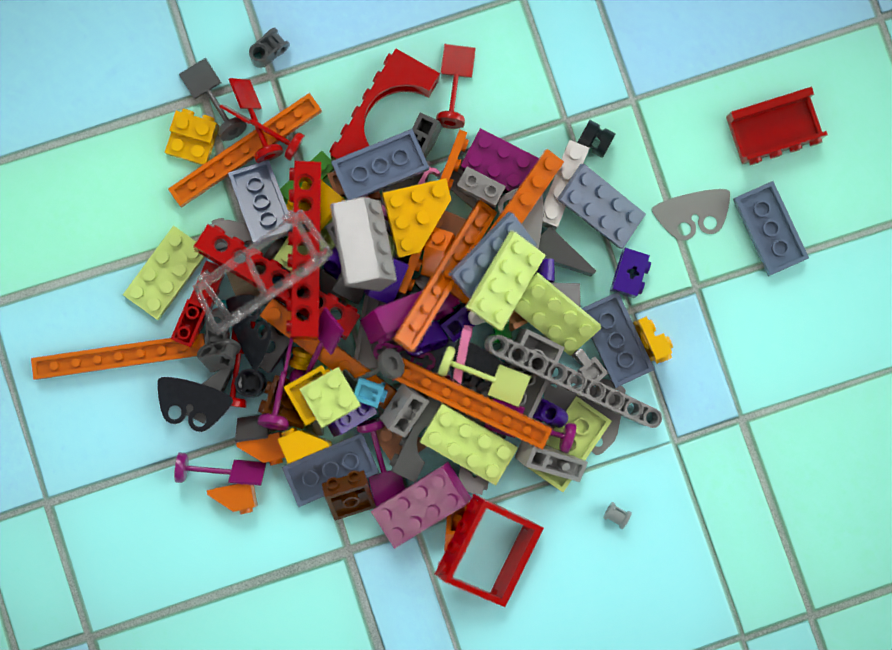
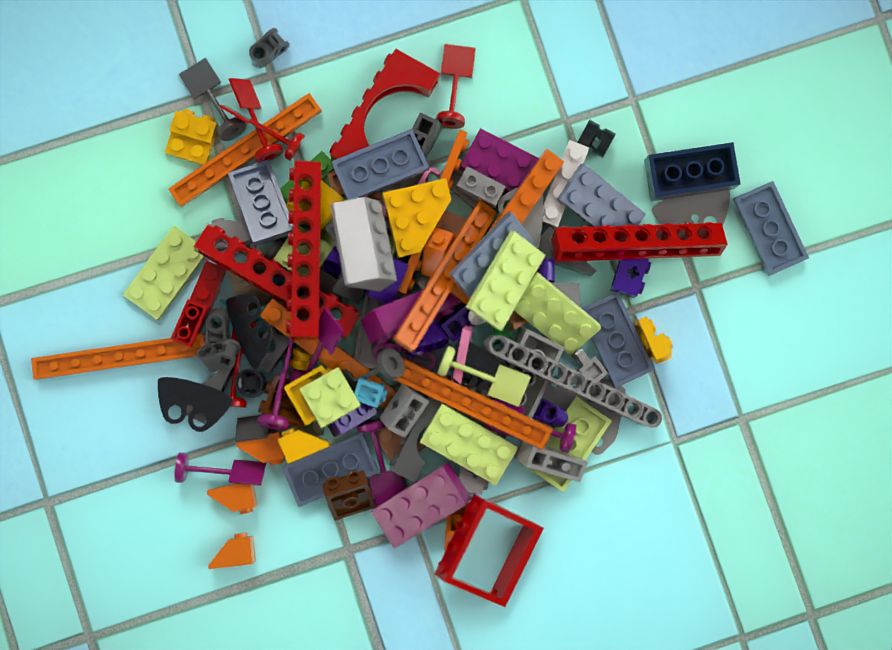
clear windscreen [193,209,333,335] -> none
light grey bush [603,502,632,529] -> none
red panel [726,86,828,165] -> none
none -> orange slope [208,532,256,569]
none -> red brick [551,222,728,262]
none -> dark blue brick [644,142,741,202]

